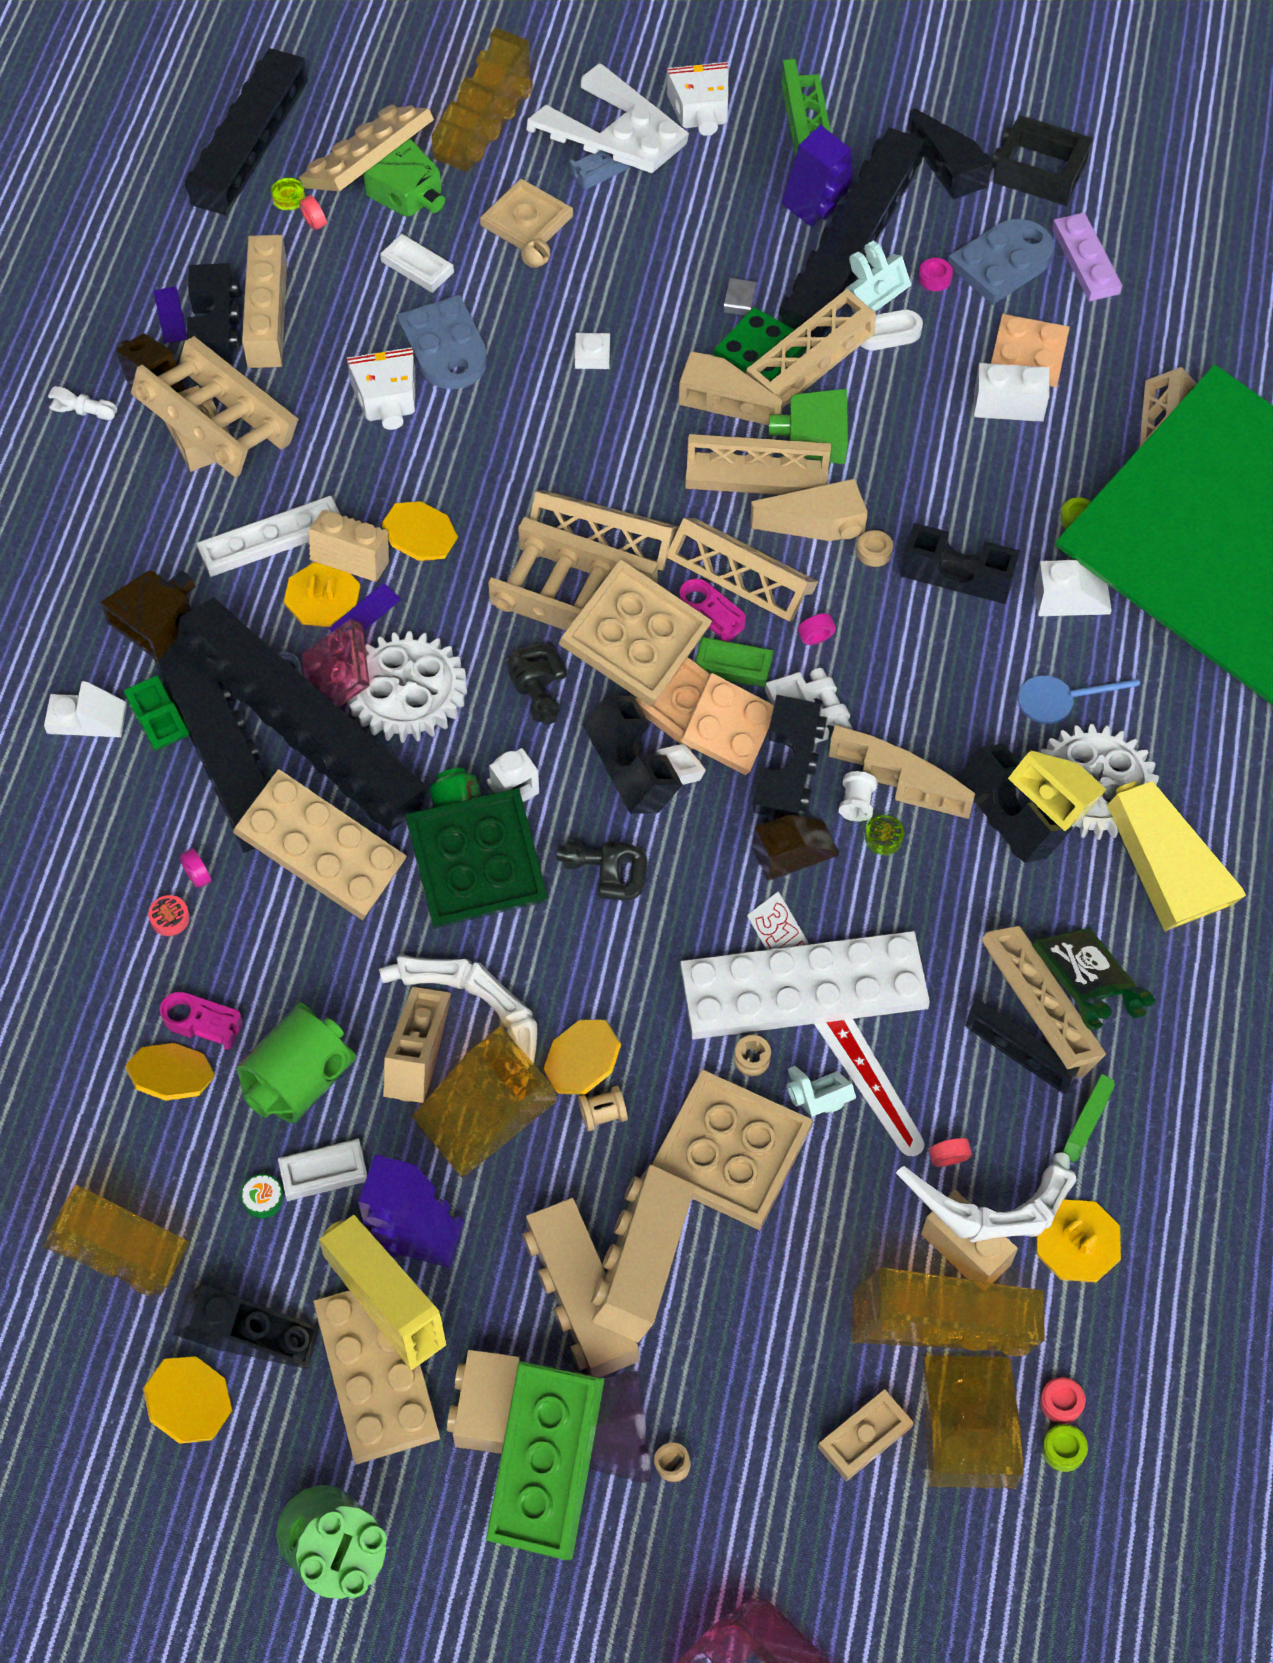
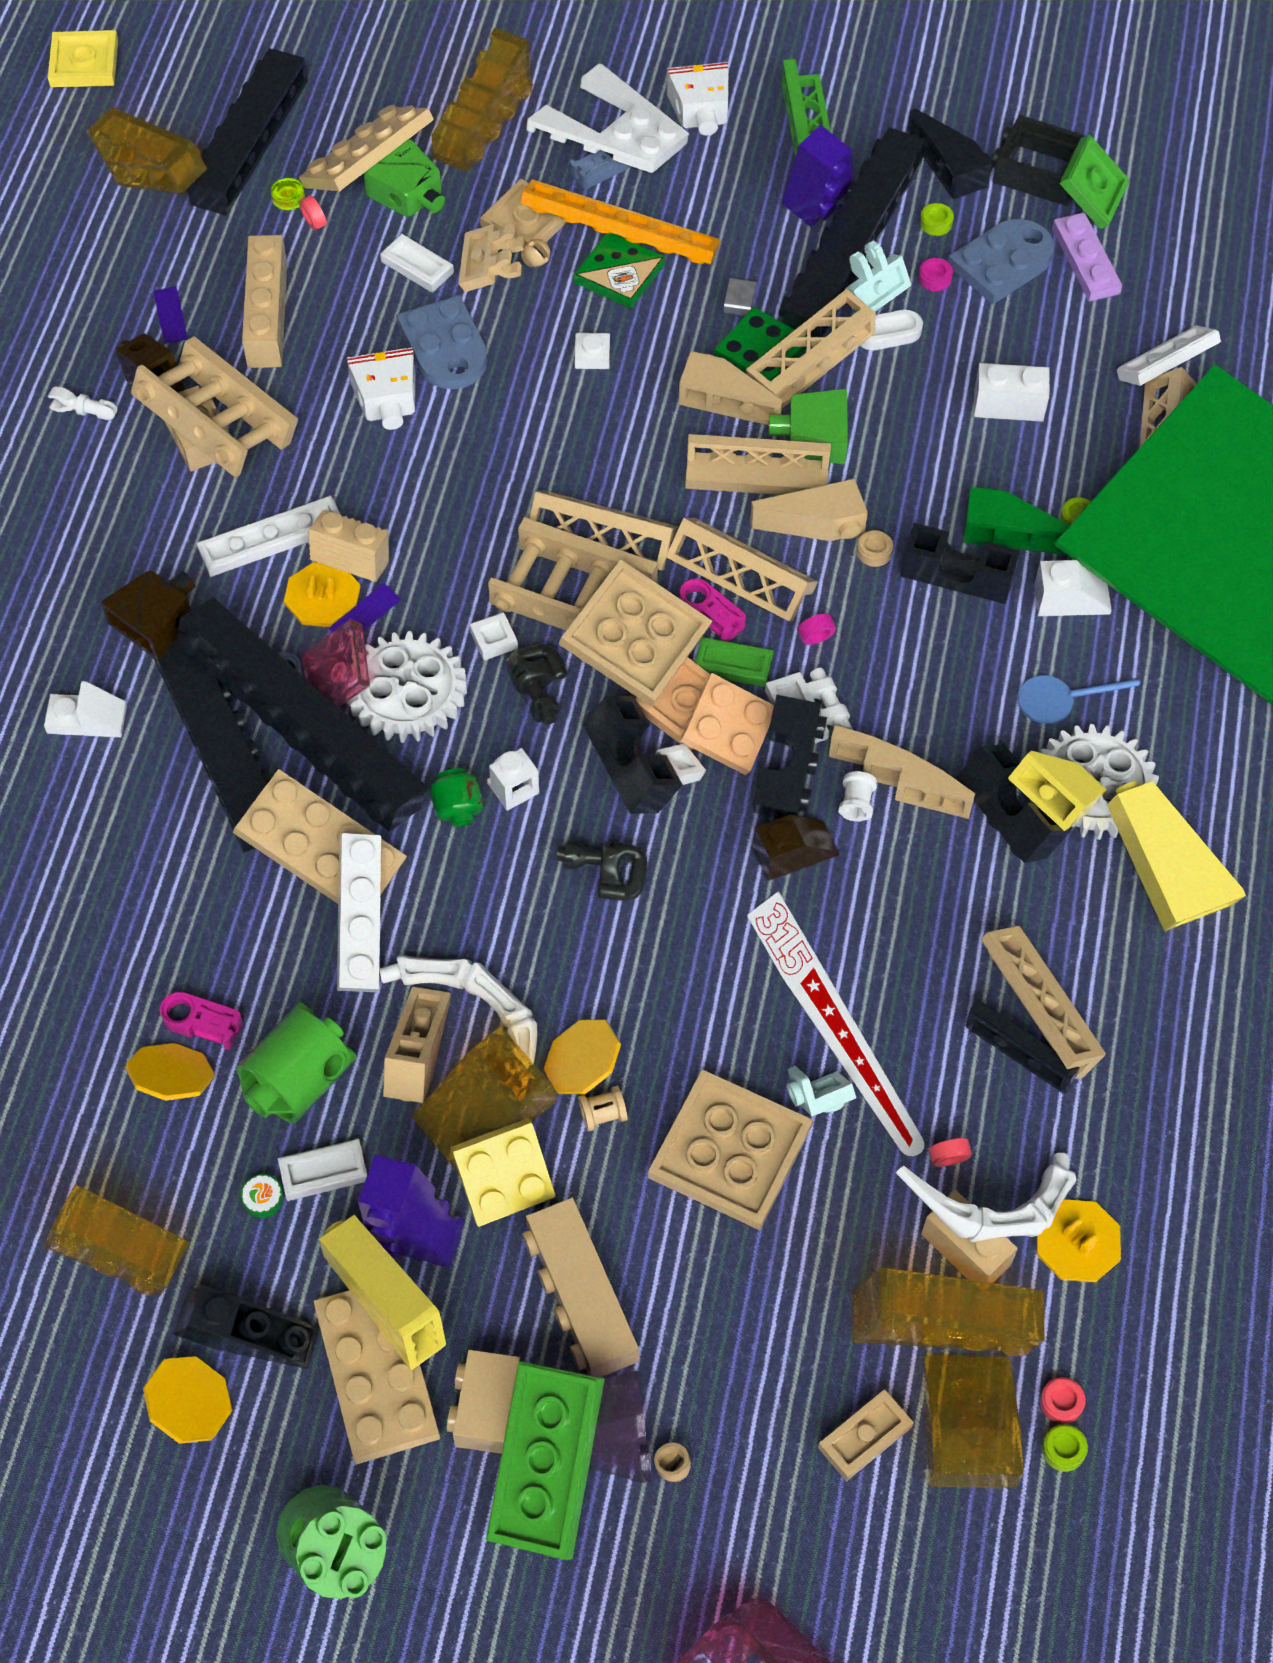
green slope [123,675,189,751] -> none
coral tile [148,895,190,936] -> none
dark pink tile [179,848,211,888] -> none
black arch [187,263,240,365] -> none
yellow piece [382,501,458,561] -> none
dark green plate [405,788,548,929] -> none
tan brick [591,1164,695,1342] -> none
white plate [680,931,930,1040] -> none
tan bush [734,1035,771,1076] -> none
clear neon green tile [865,815,904,855] -> none
light nougat plate [991,314,1070,387] -> none
flag [1032,928,1155,1030] -> none
bright green tile [1063,1074,1115,1162] -> none
none -> light yellow plate [48,30,118,87]
none -> clear yellow wedge [87,107,207,193]
none -> white plate [337,833,381,992]
none -> light yellow plate [450,1118,556,1227]
none -> tan plate [458,223,525,292]
none -> white plate [470,612,518,660]
none -> light orange plate [520,179,721,264]
none -> tile [574,233,666,309]
none -> lime tile [920,203,954,236]
none -> green slope [963,487,1070,555]
none -> bright green tile [1059,134,1130,229]
none -> white tile [1117,325,1221,386]

